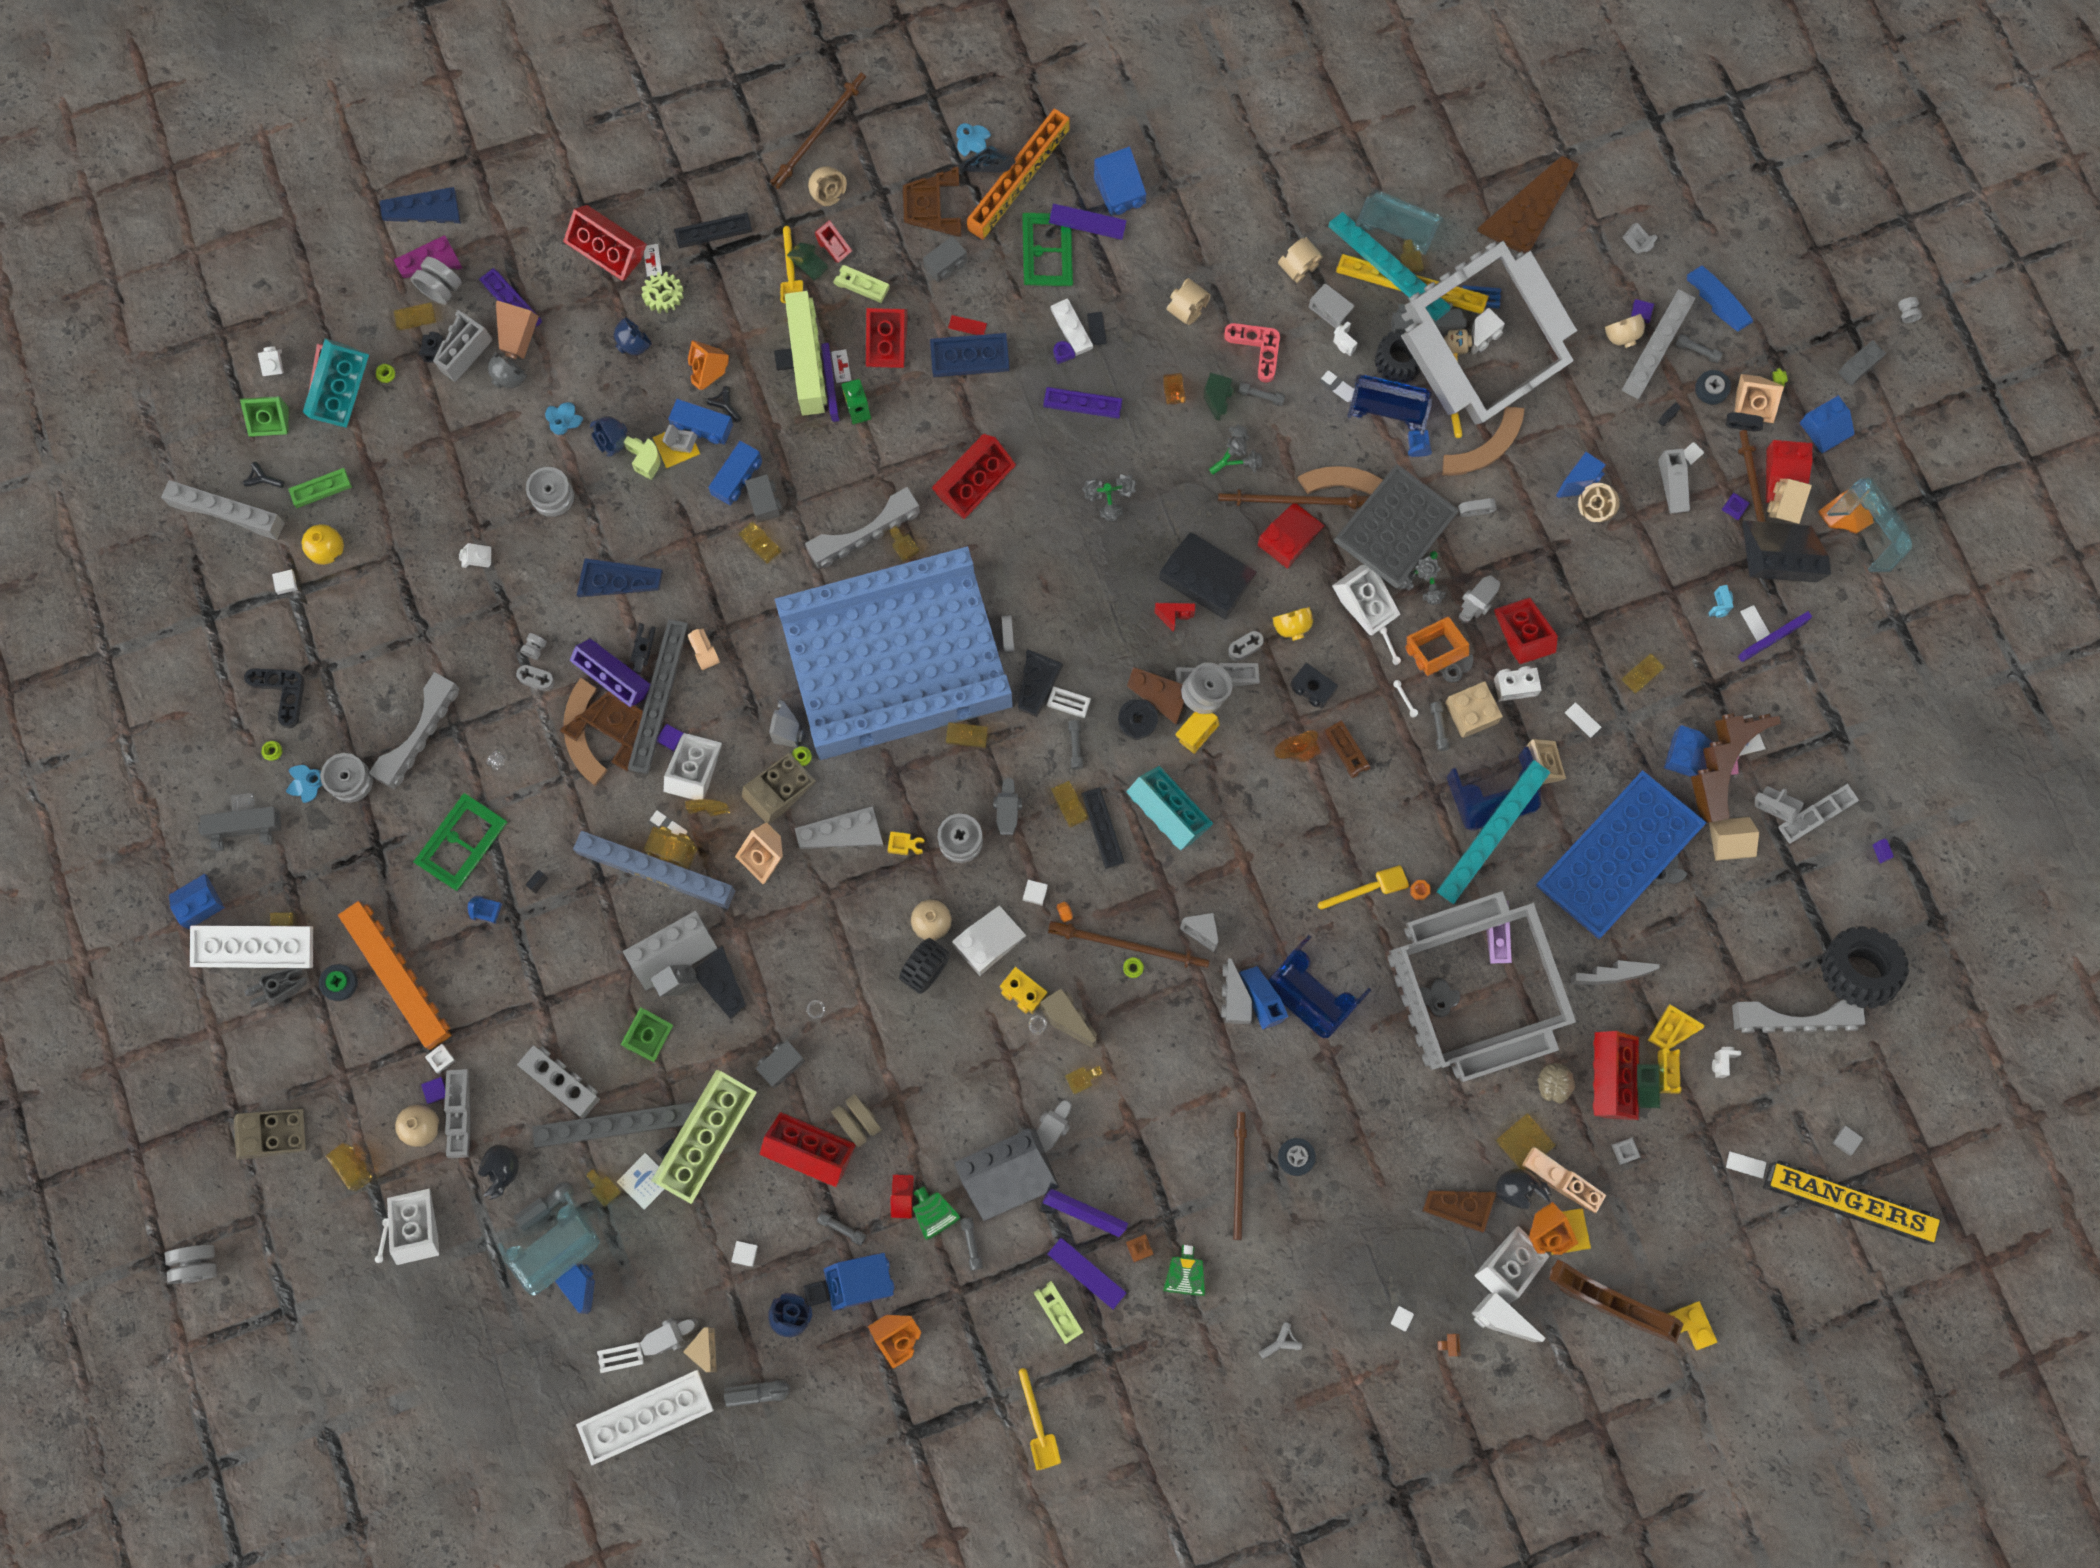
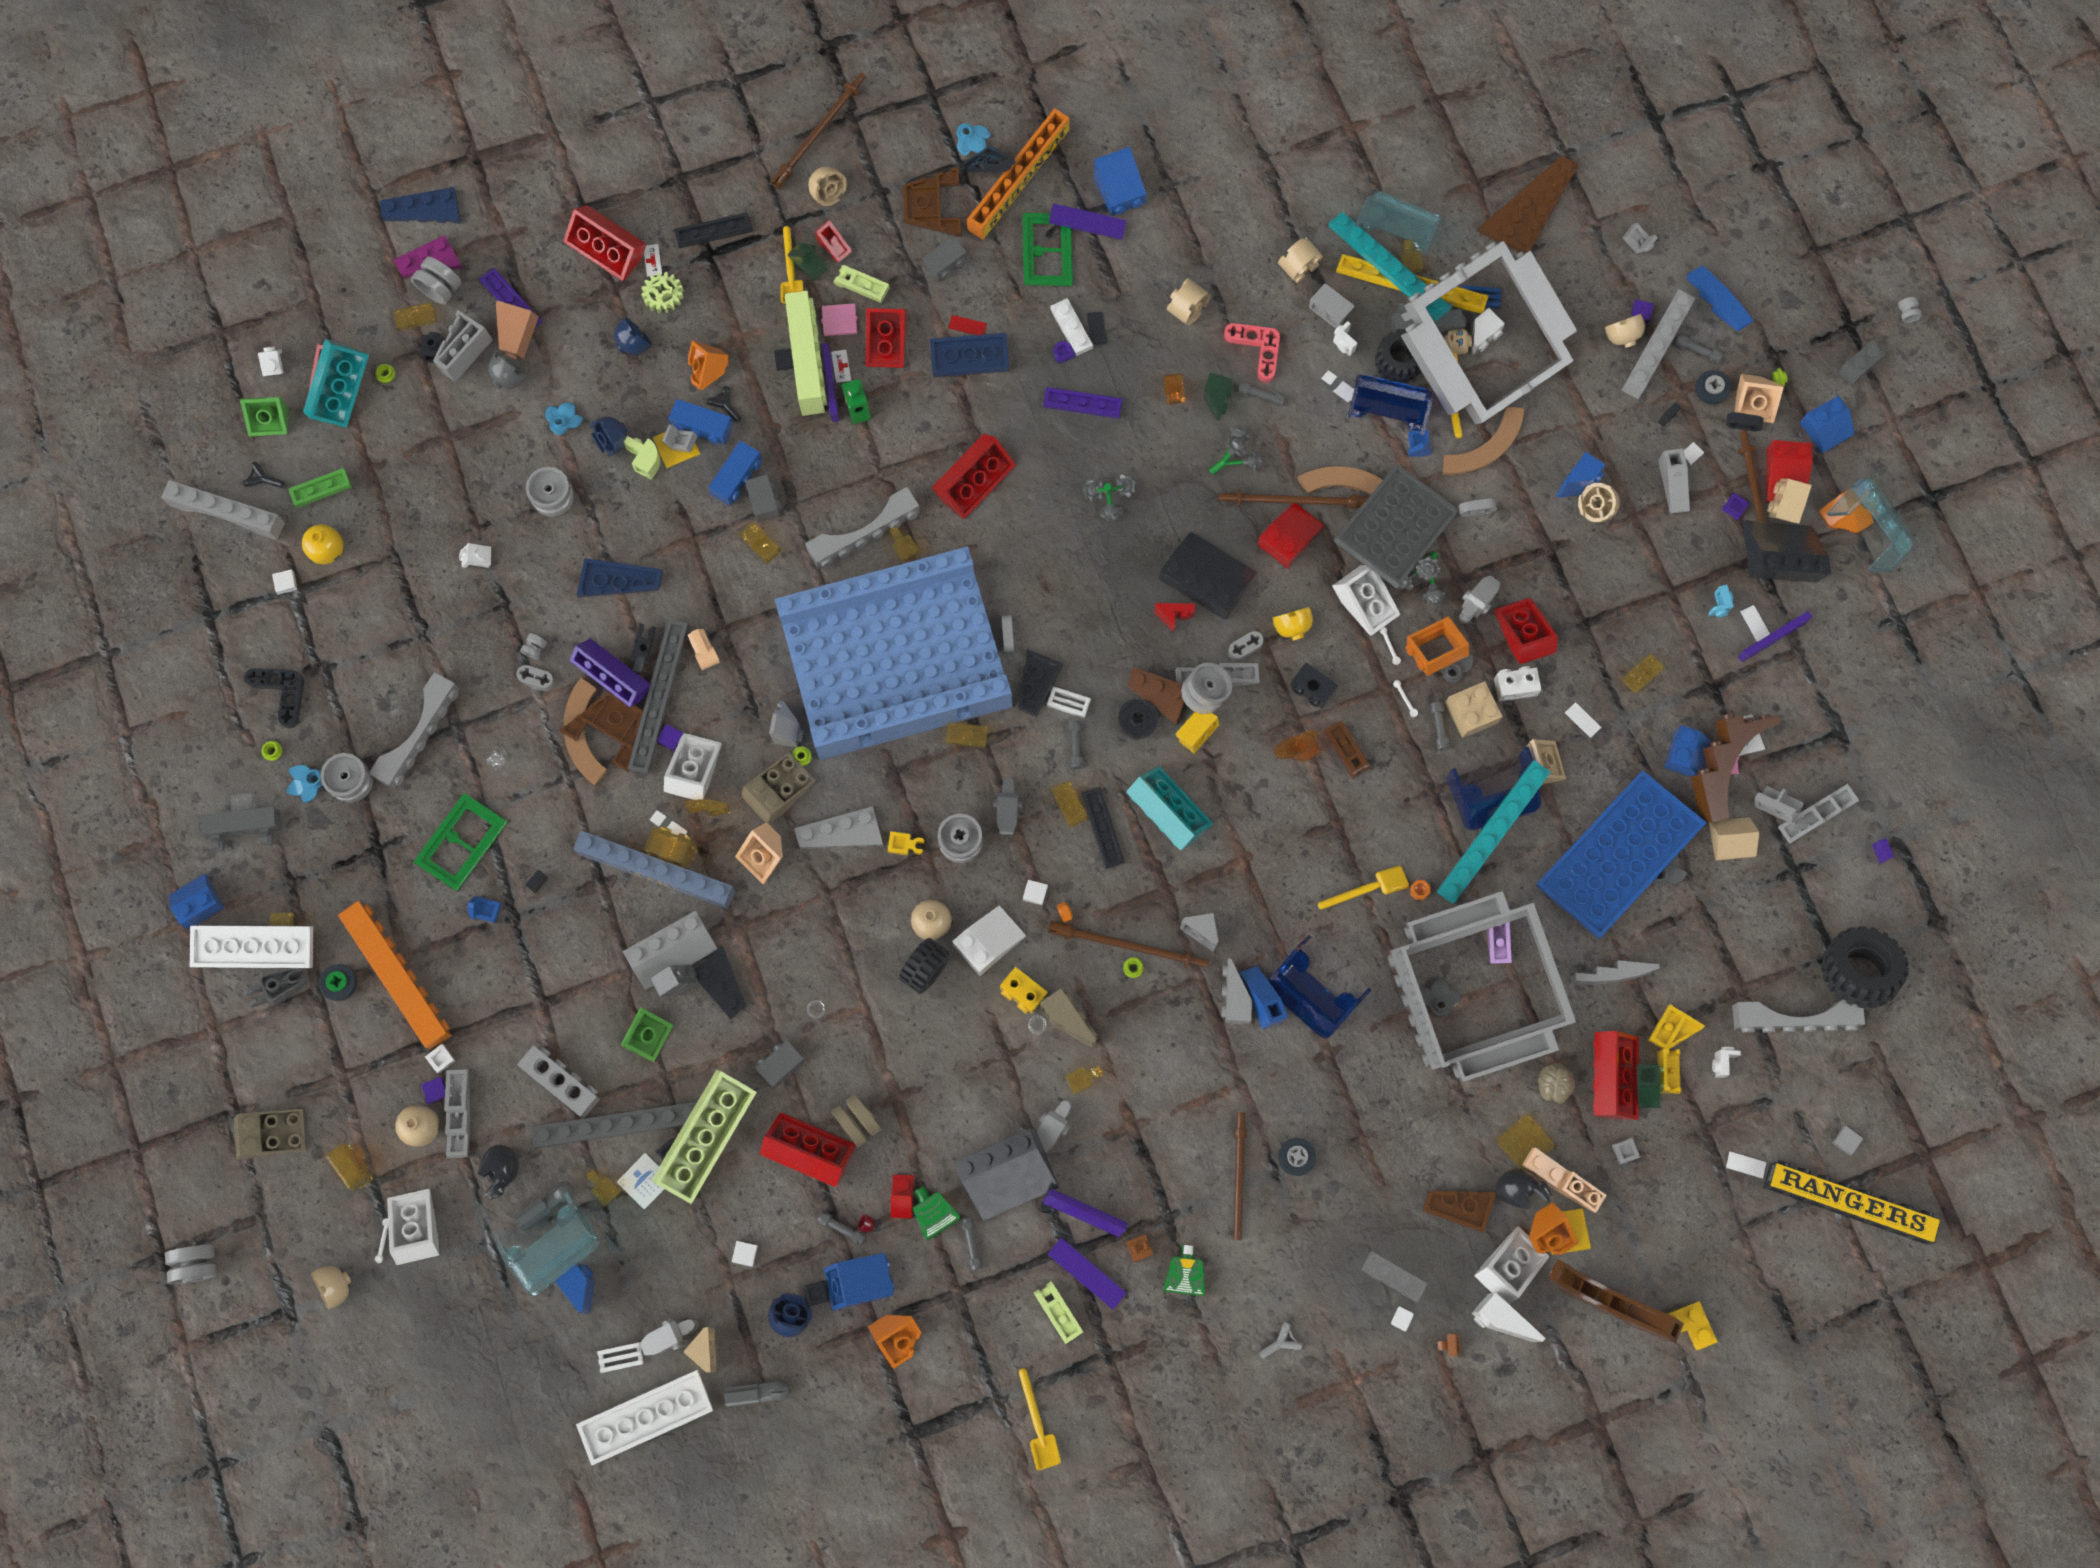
none -> tan cylinder [311,1265,351,1310]
none -> bright pink piece [821,304,858,336]
none -> dark red hinge [857,1214,875,1233]
none -> clear tile [1361,1251,1428,1303]

